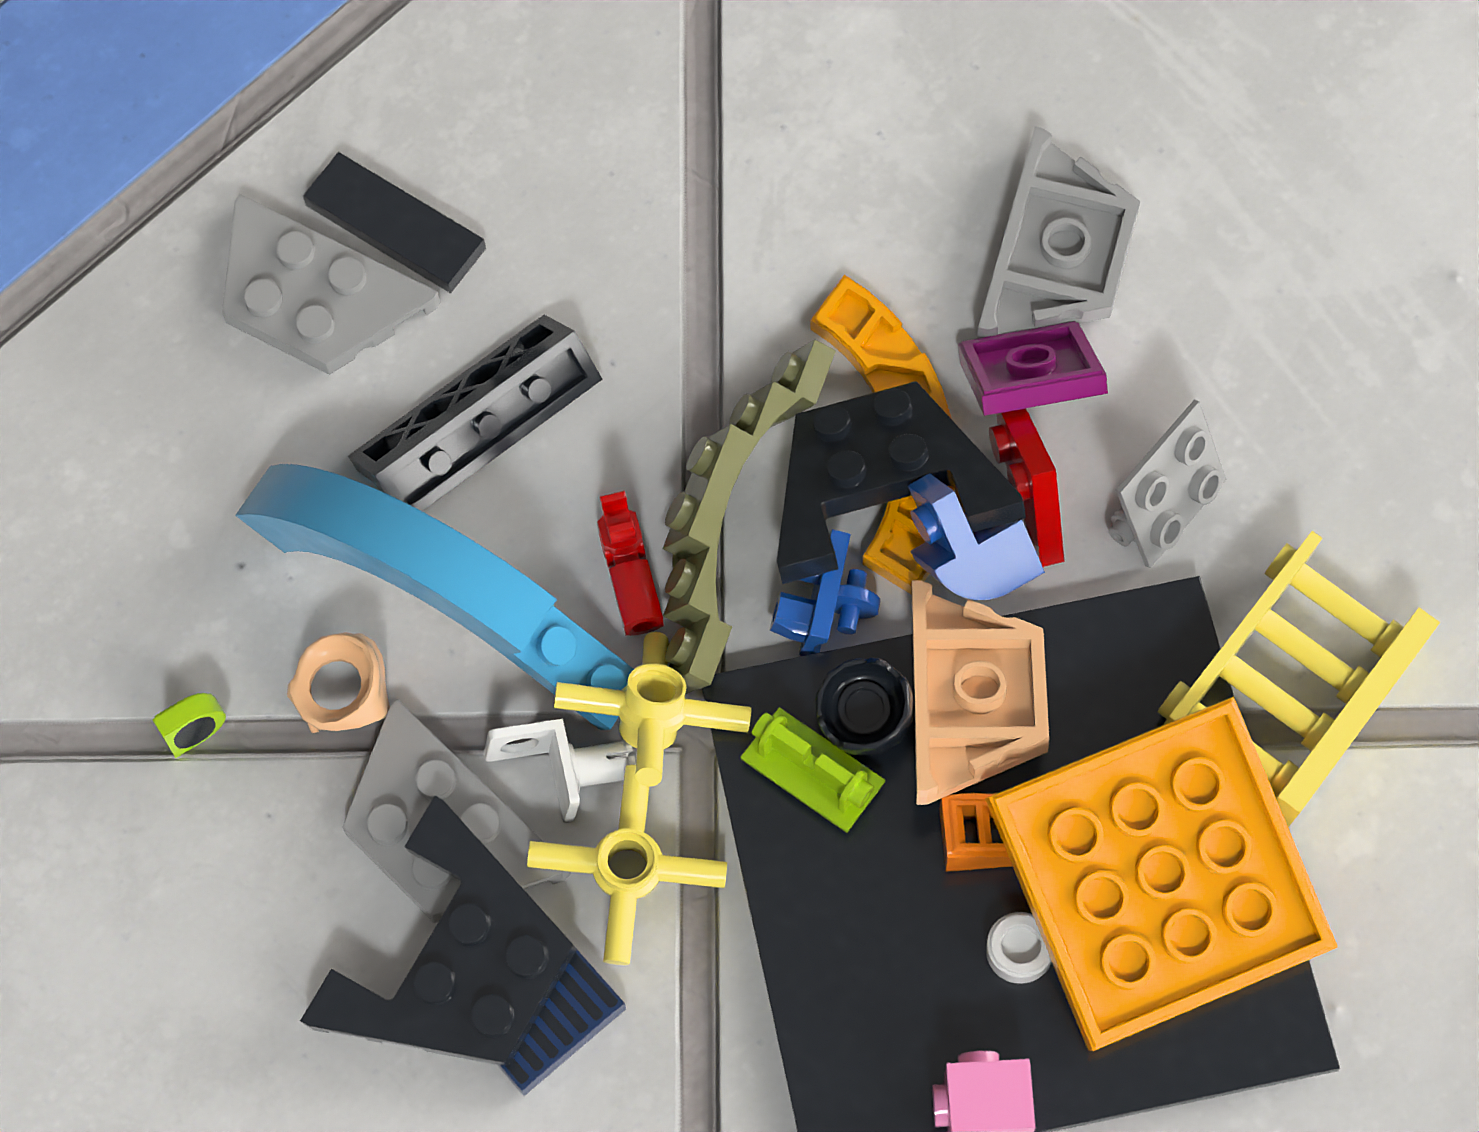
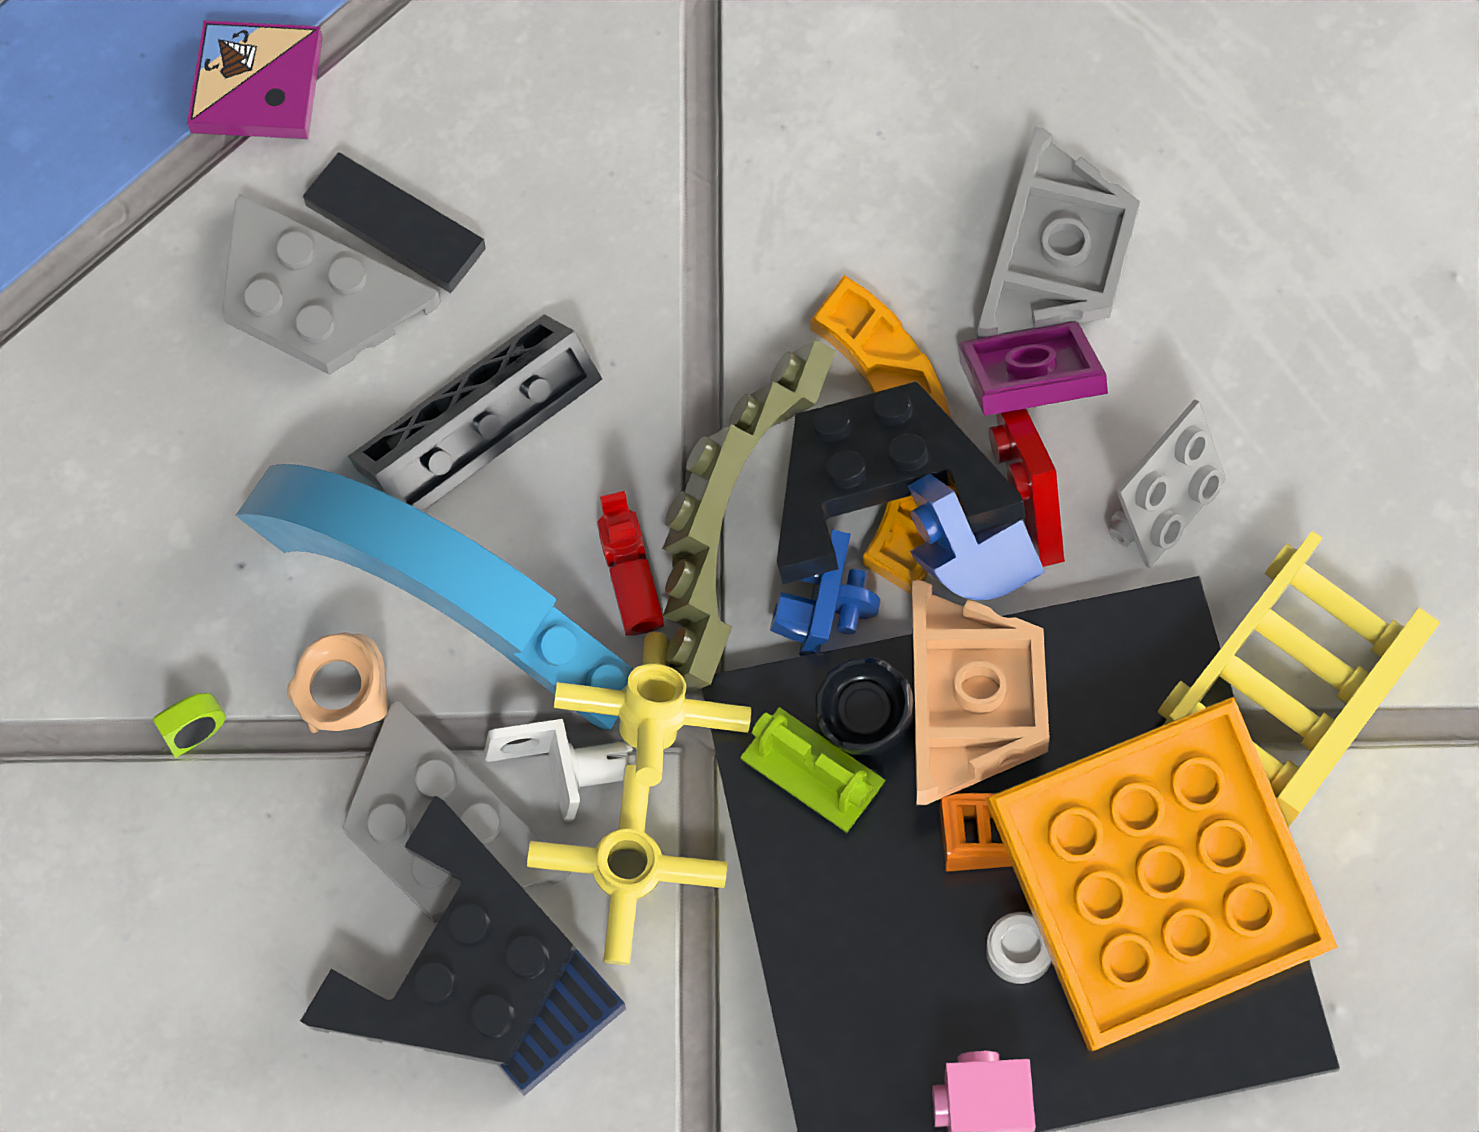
none -> tile [187,20,323,139]

